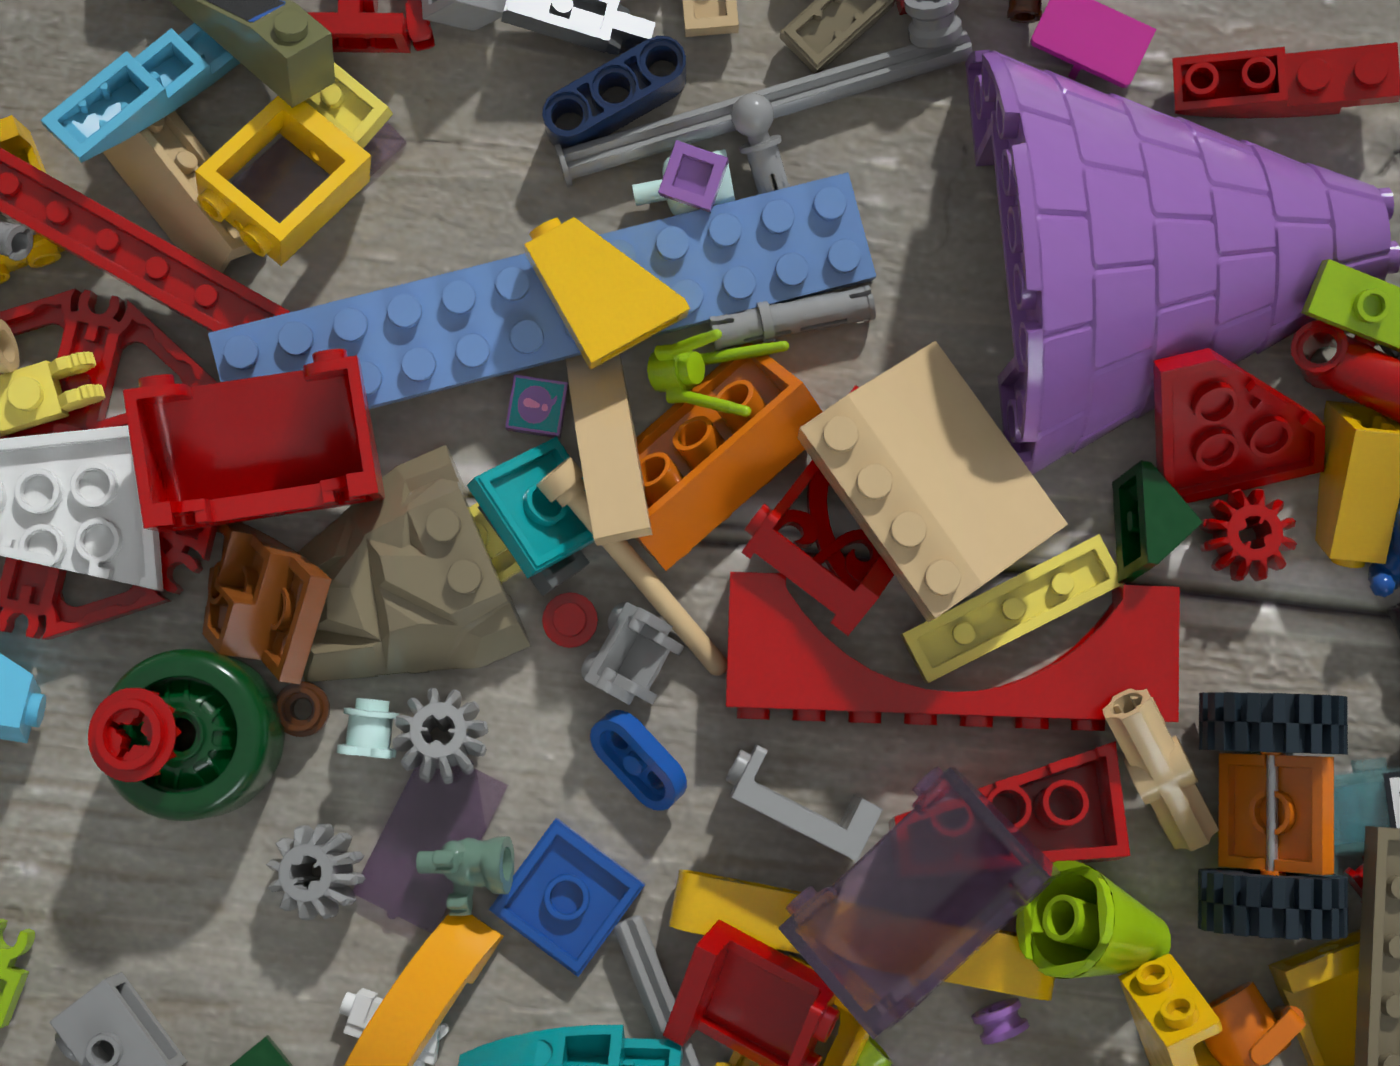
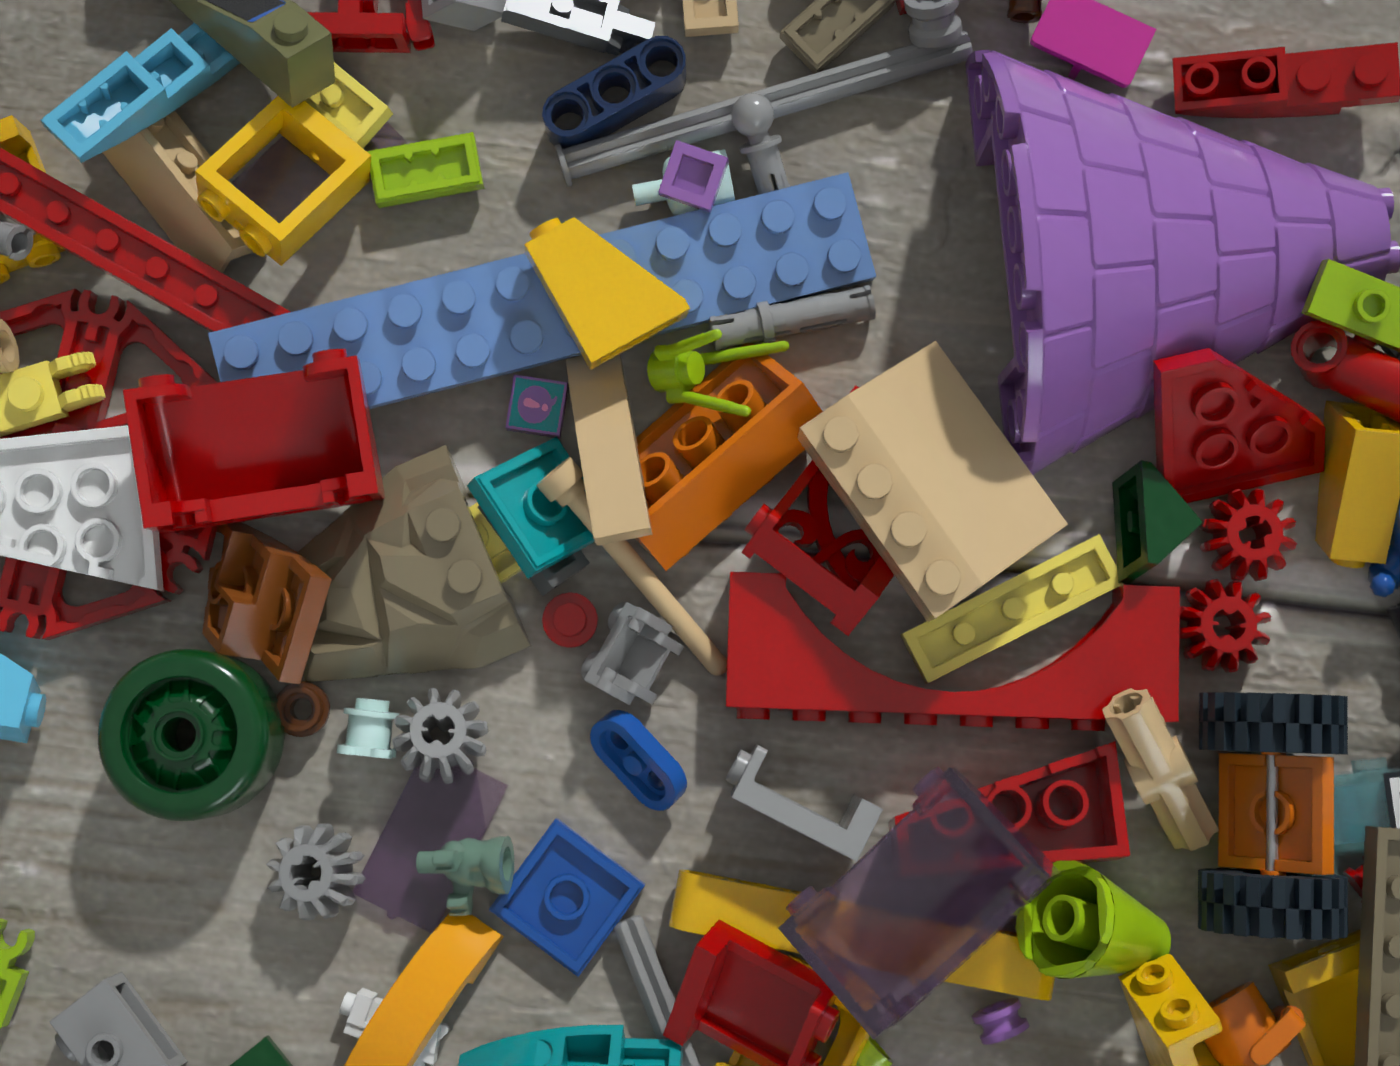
red gear [88,688,182,782] -> none
none -> lime plate [367,132,485,208]
none -> red gear [1179,579,1272,673]

